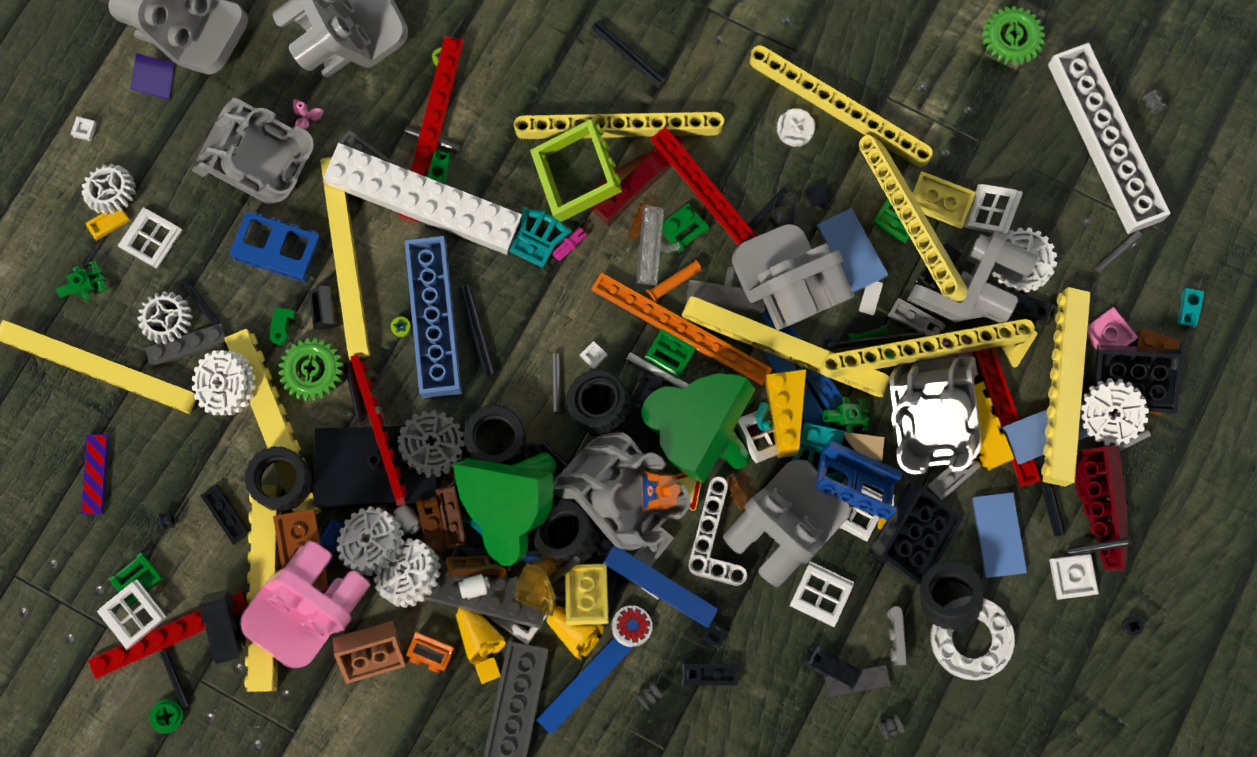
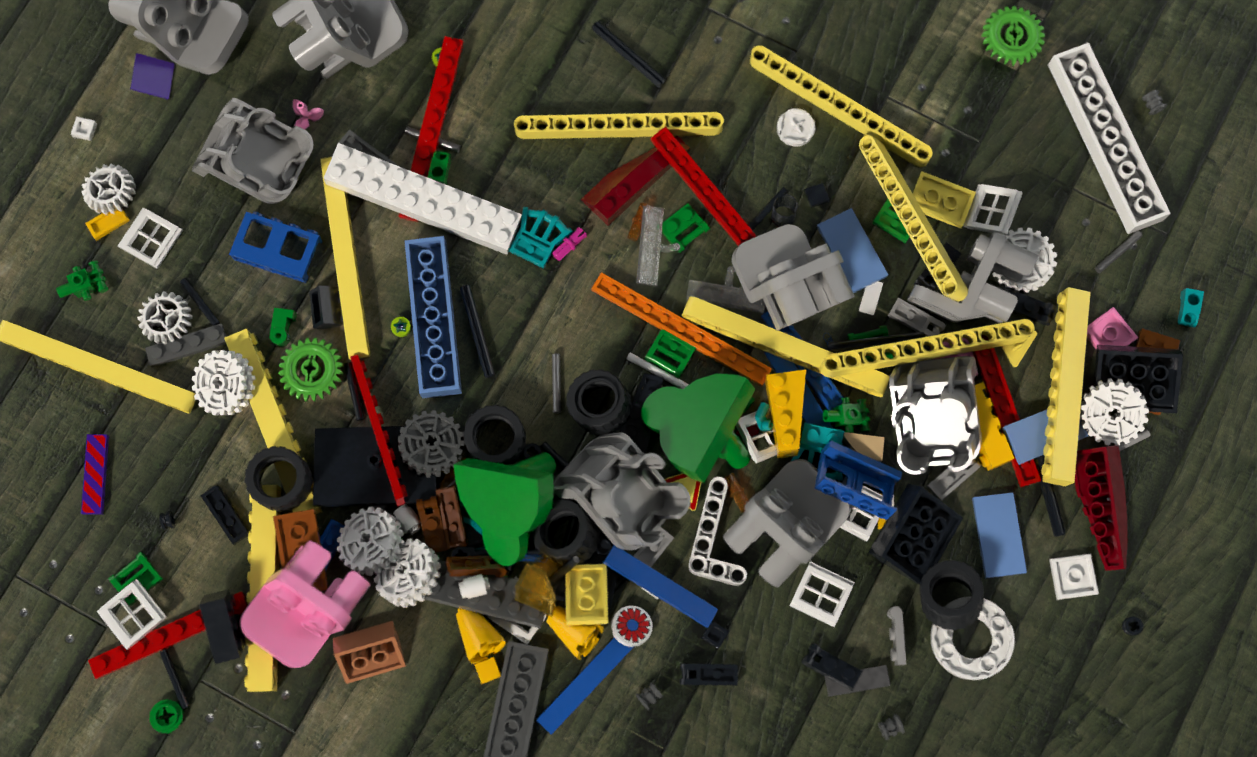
orange window [406,632,455,673] -> none
lime window [530,119,622,222] -> none
white tile [580,341,608,369] -> none
orange torso [642,471,681,511] -> none
orange pin [646,260,702,303] -> none
black bar [1067,537,1131,556] -> none

